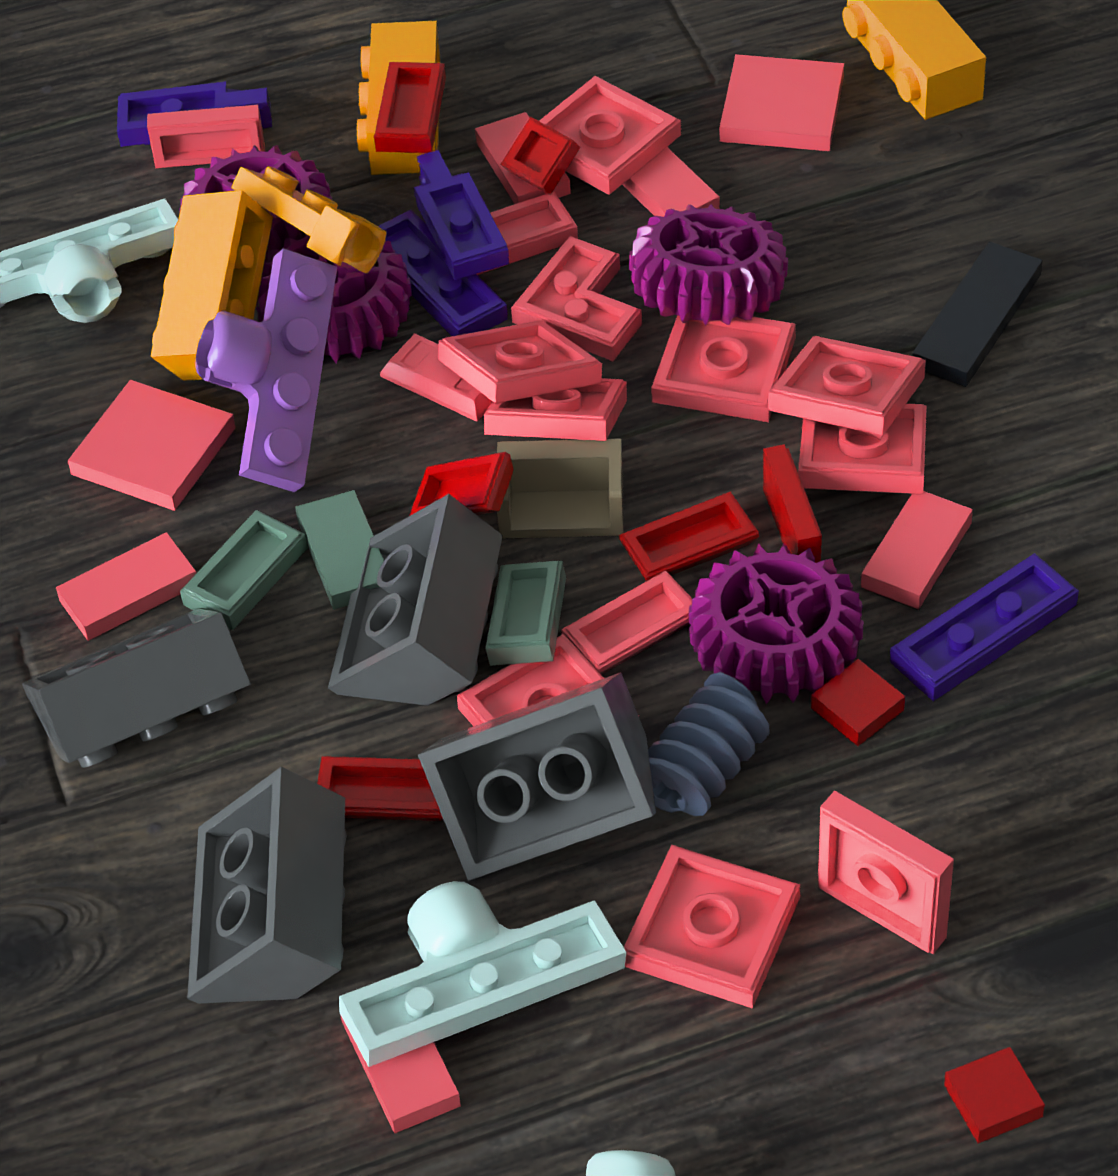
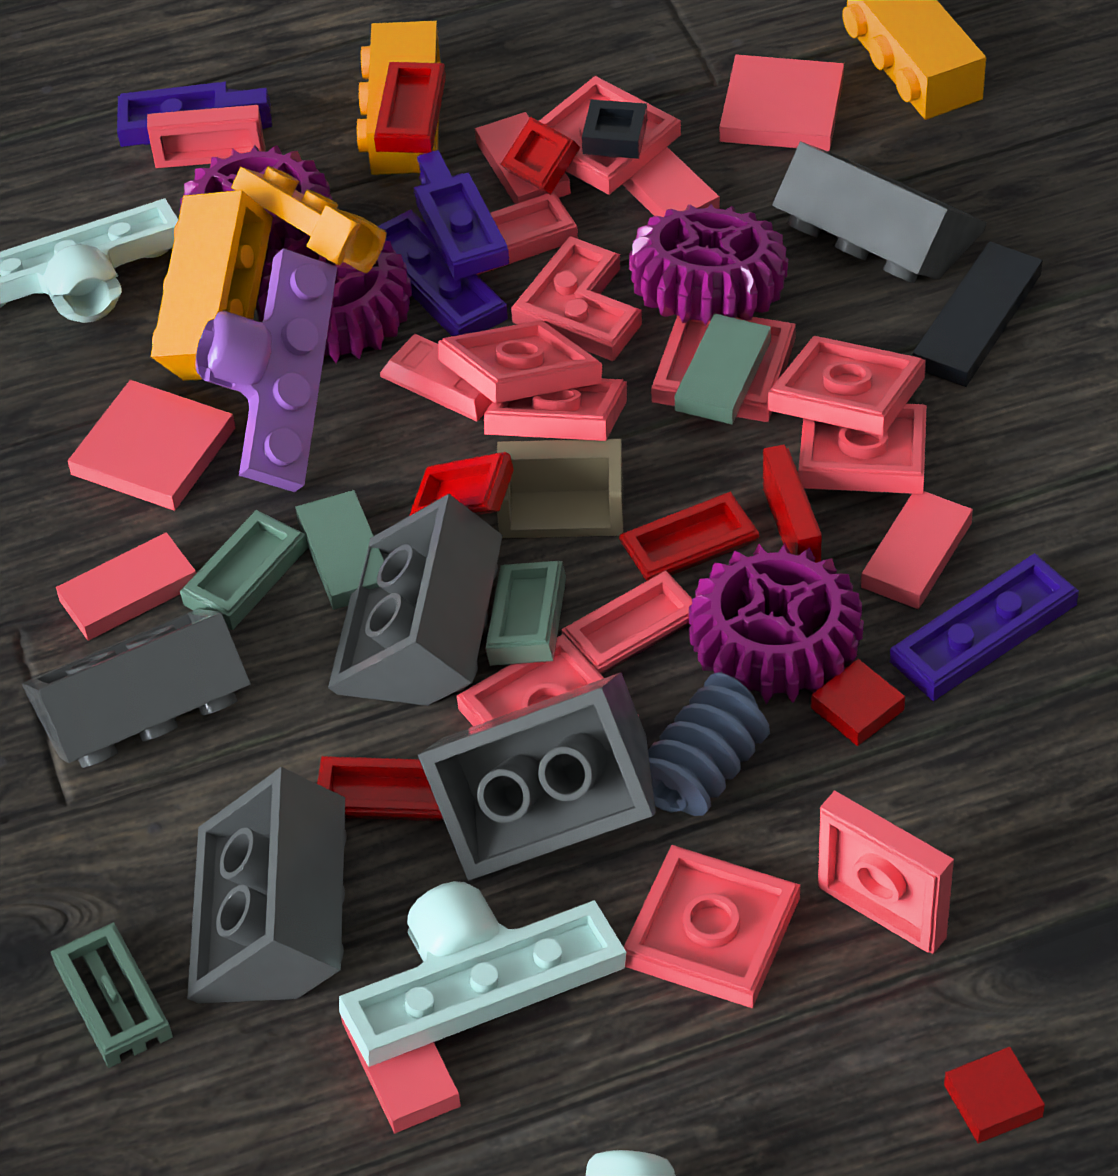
none -> sand green tile [51,922,173,1068]
none -> black plate [582,99,647,159]
none -> sand green tile [674,313,771,425]
none -> slope [772,141,987,283]

